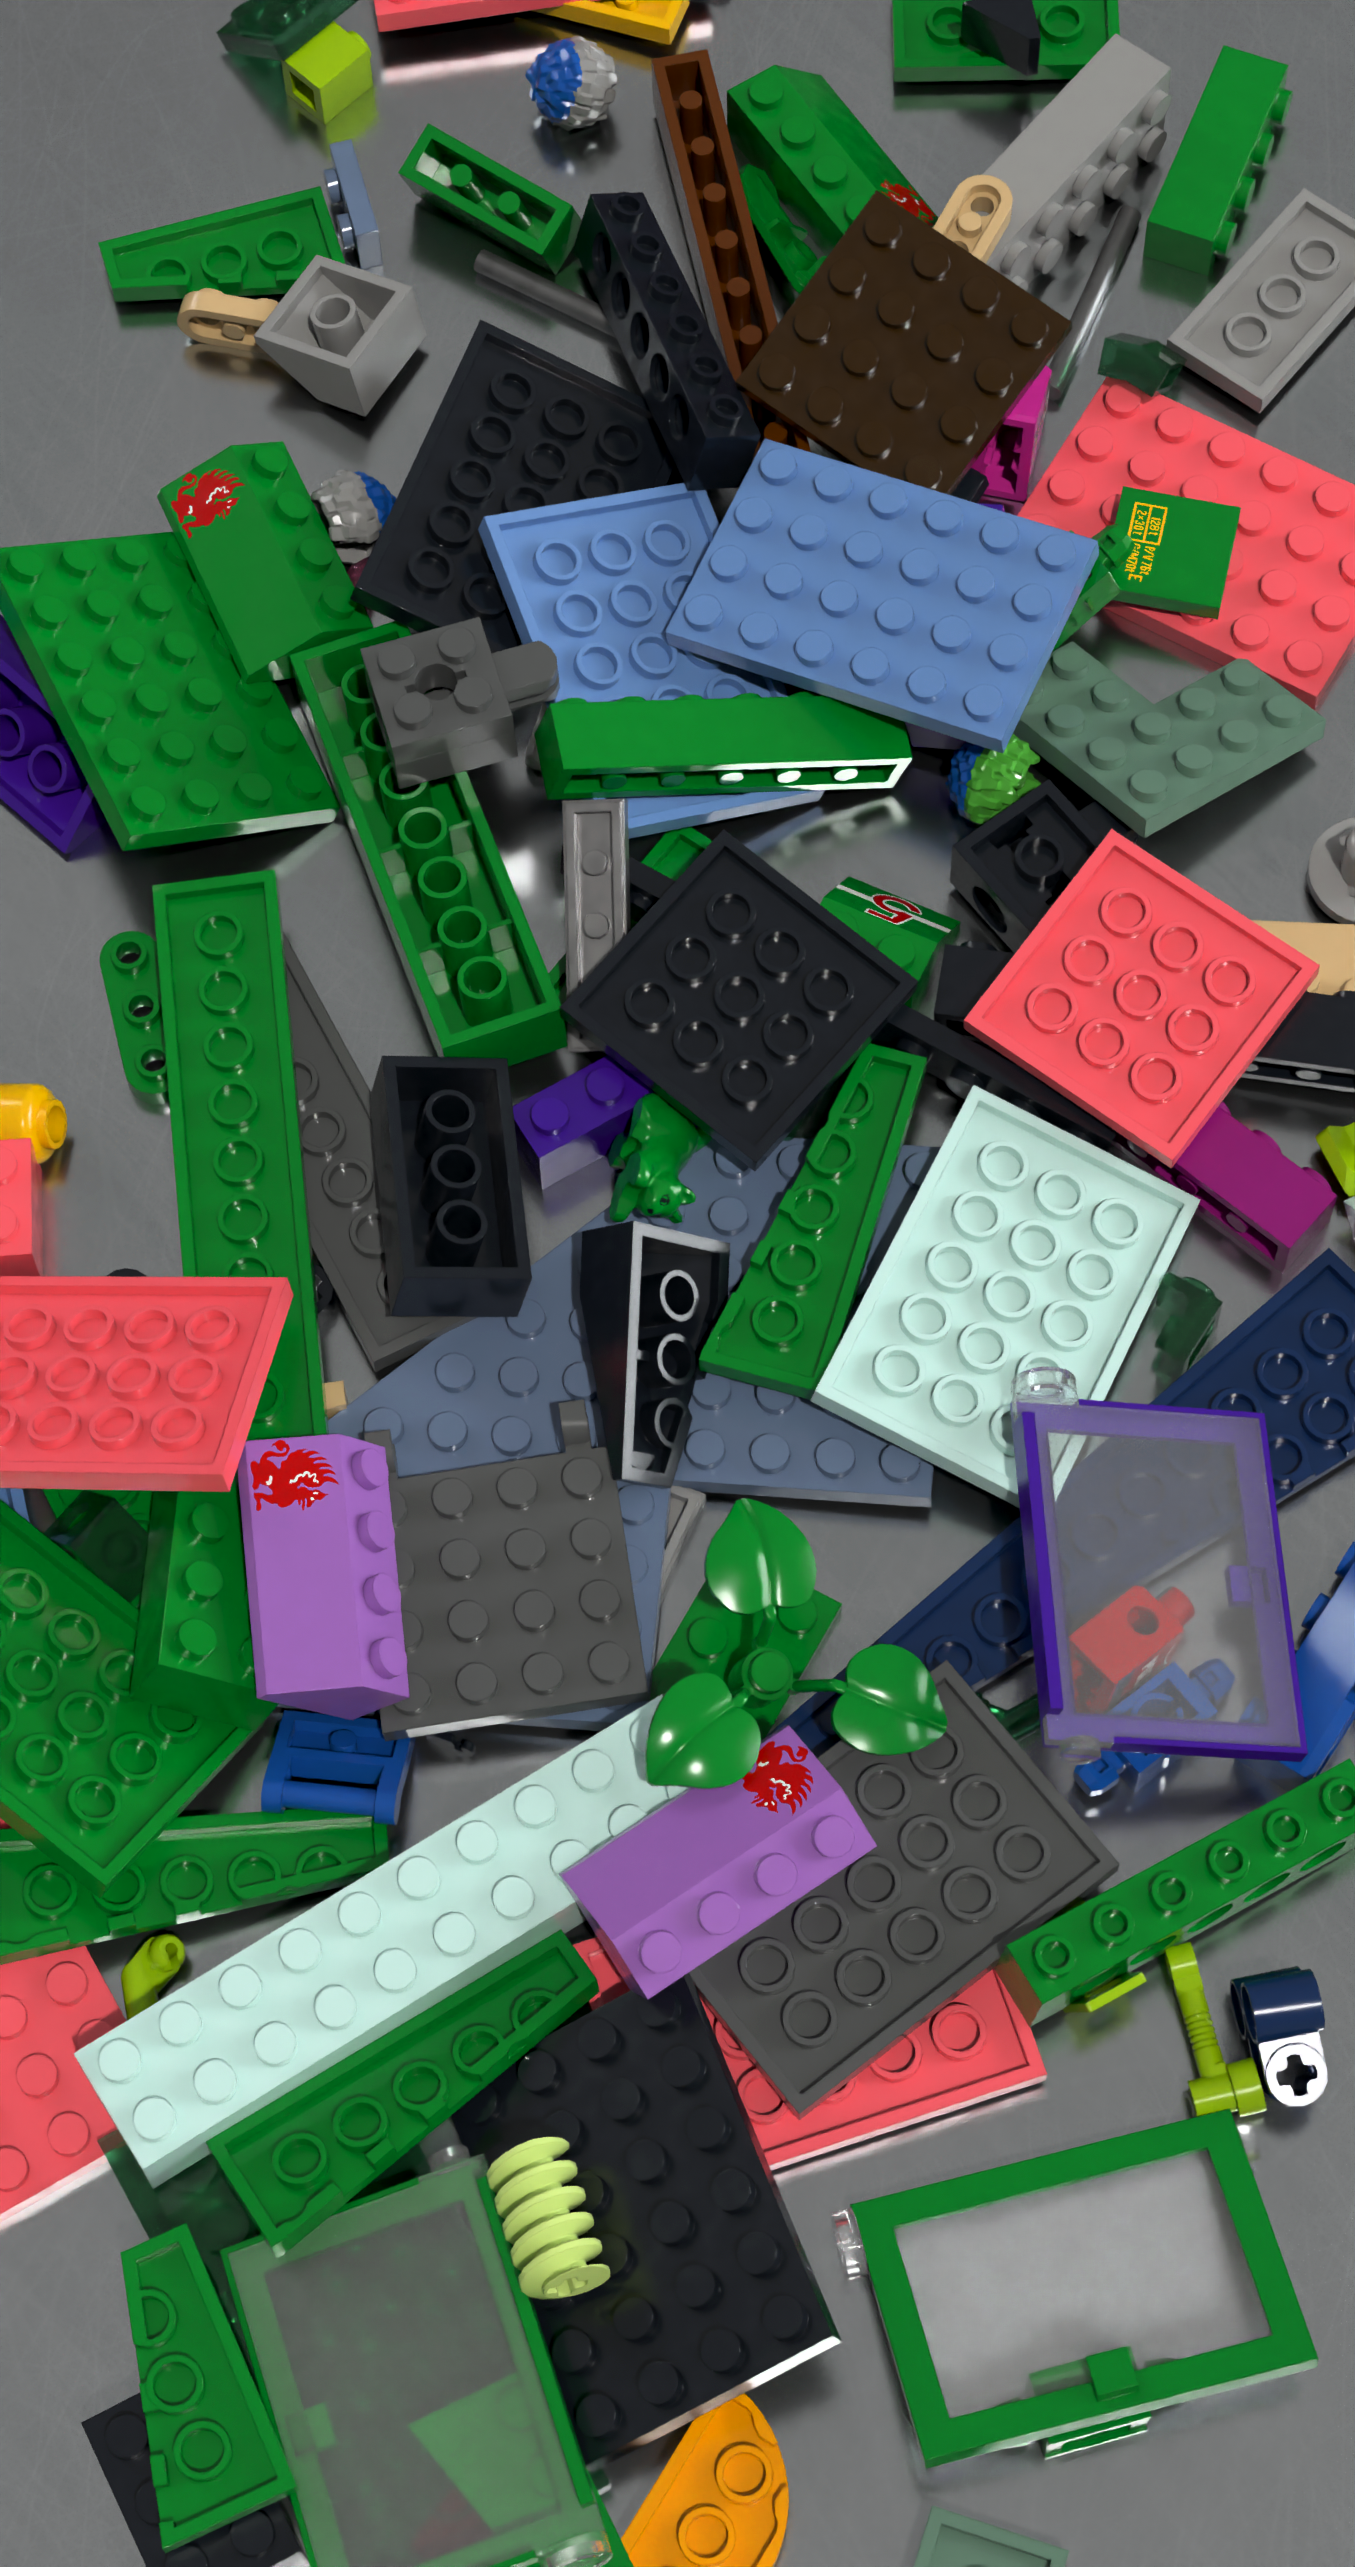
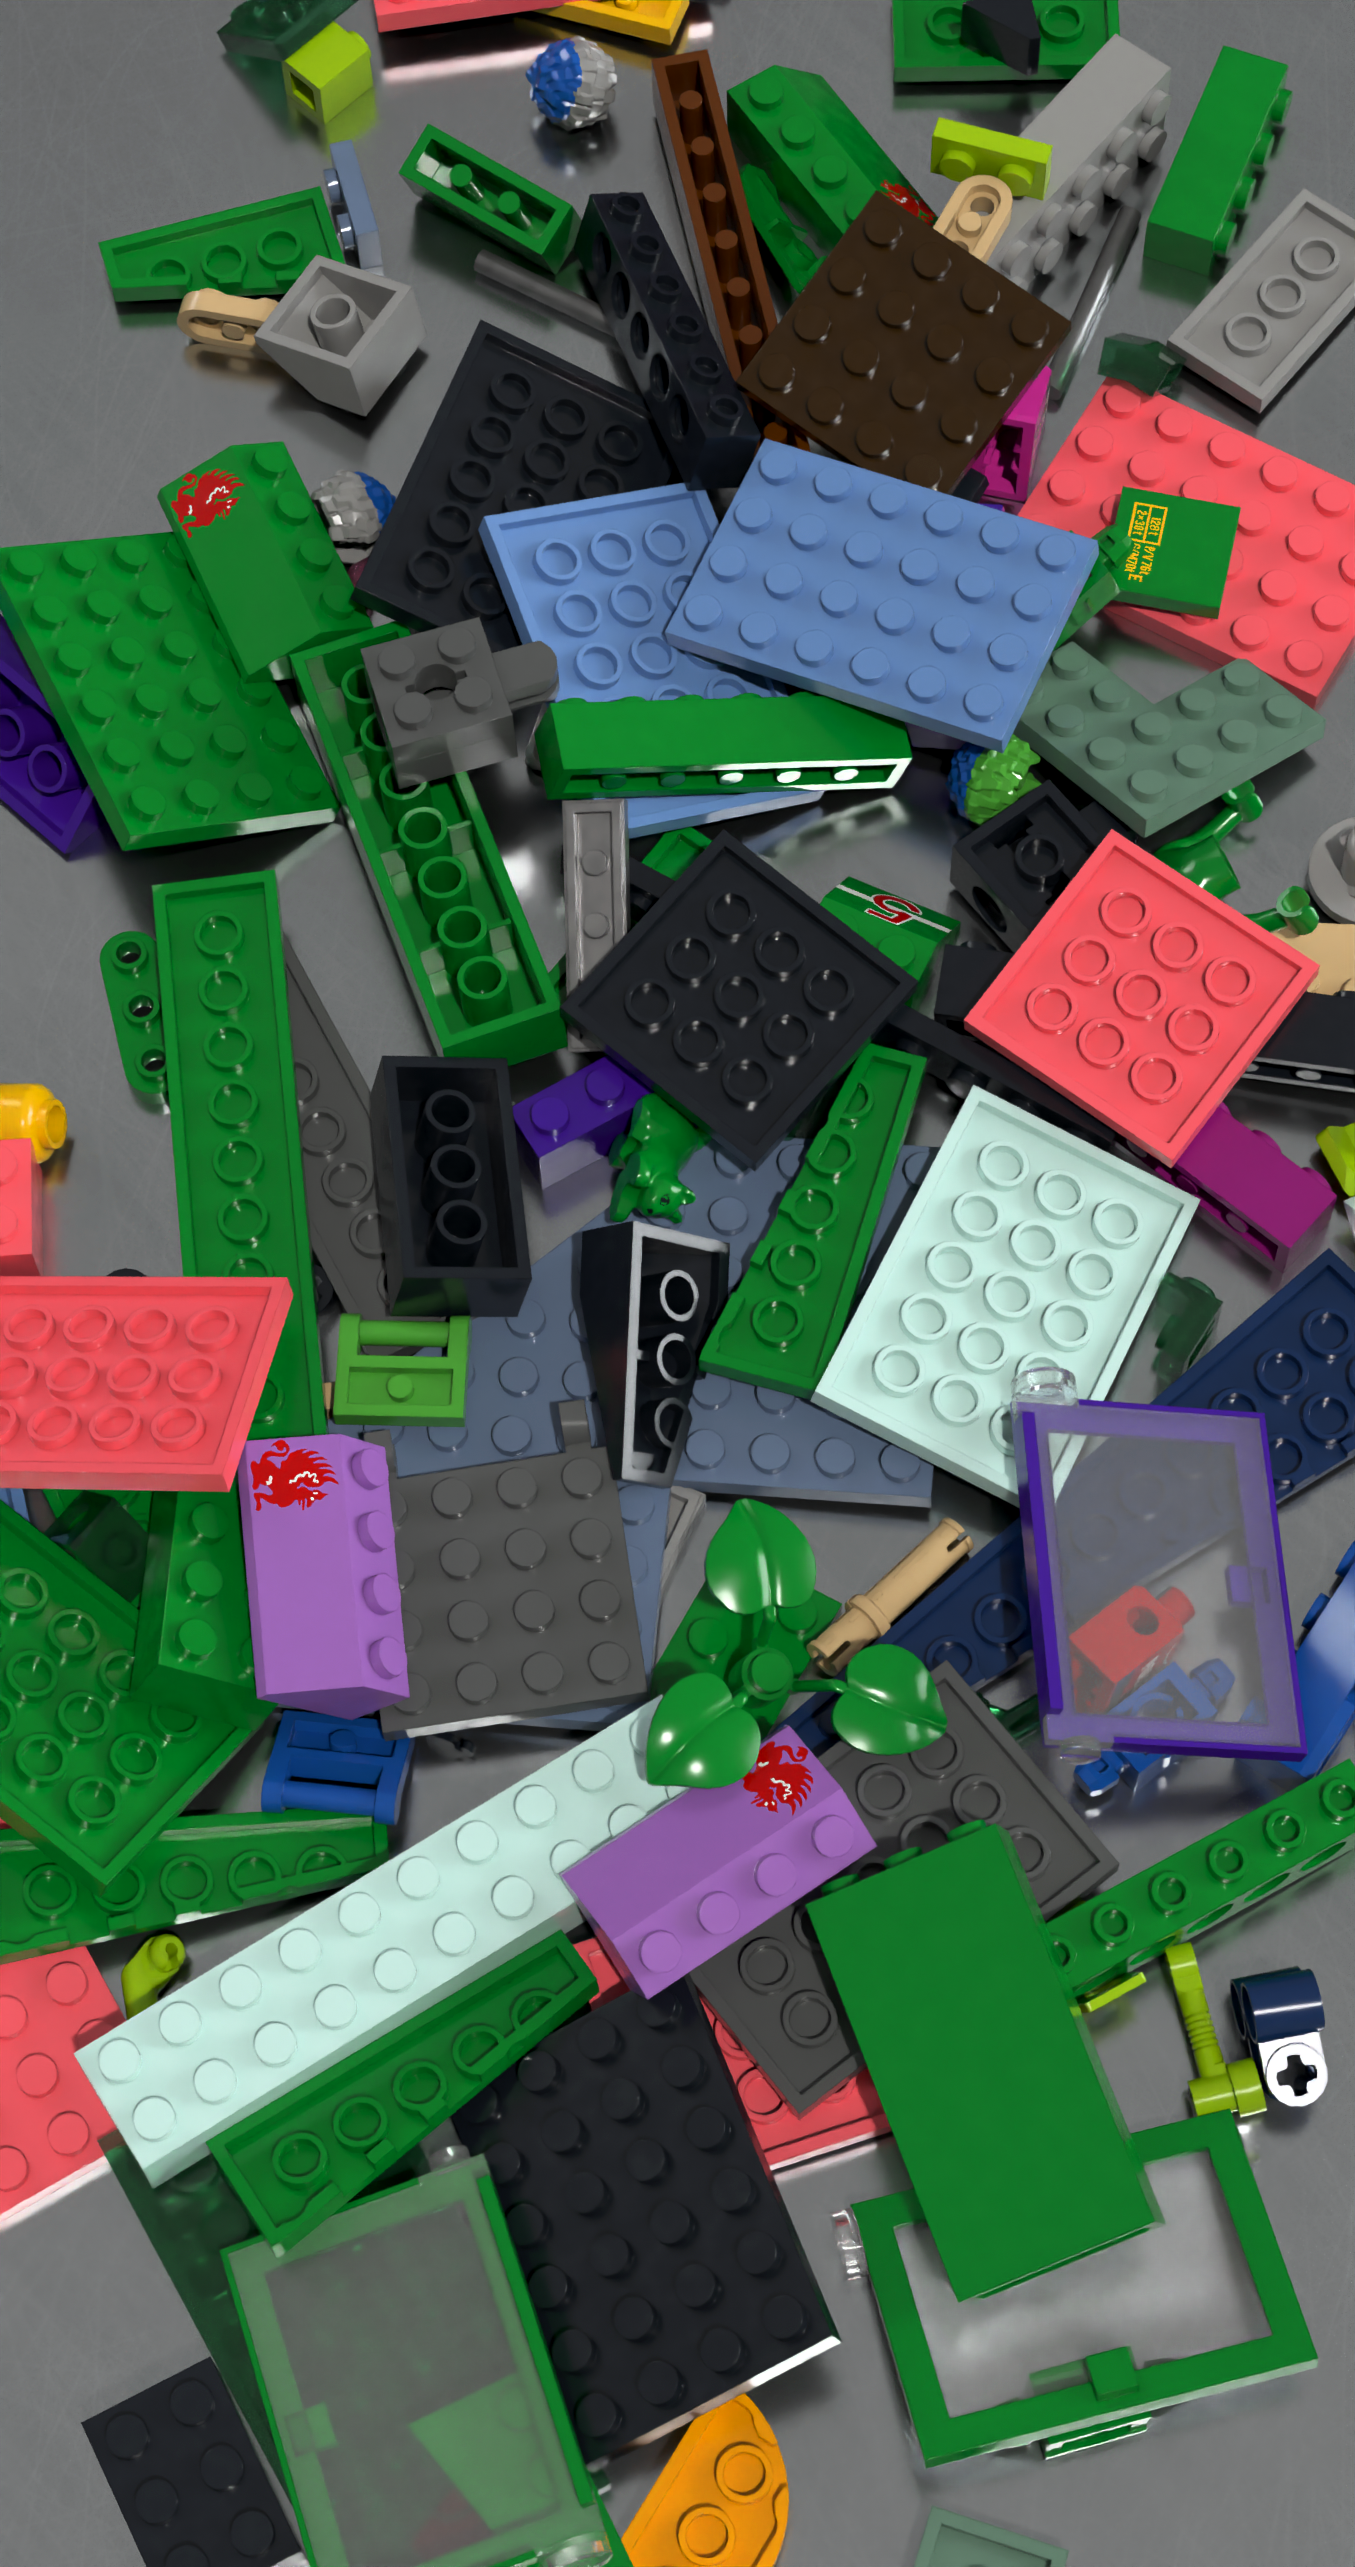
green wing [121,2223,300,2553] -> none
yellowish green piece [486,2137,610,2300] -> none
none -> bright green plate [333,1313,472,1427]
none -> green brick [805,1820,1167,2305]
none -> tan pin [807,1517,974,1677]
none -> lime plate [930,117,1053,200]
none -> green piece [1152,779,1319,935]

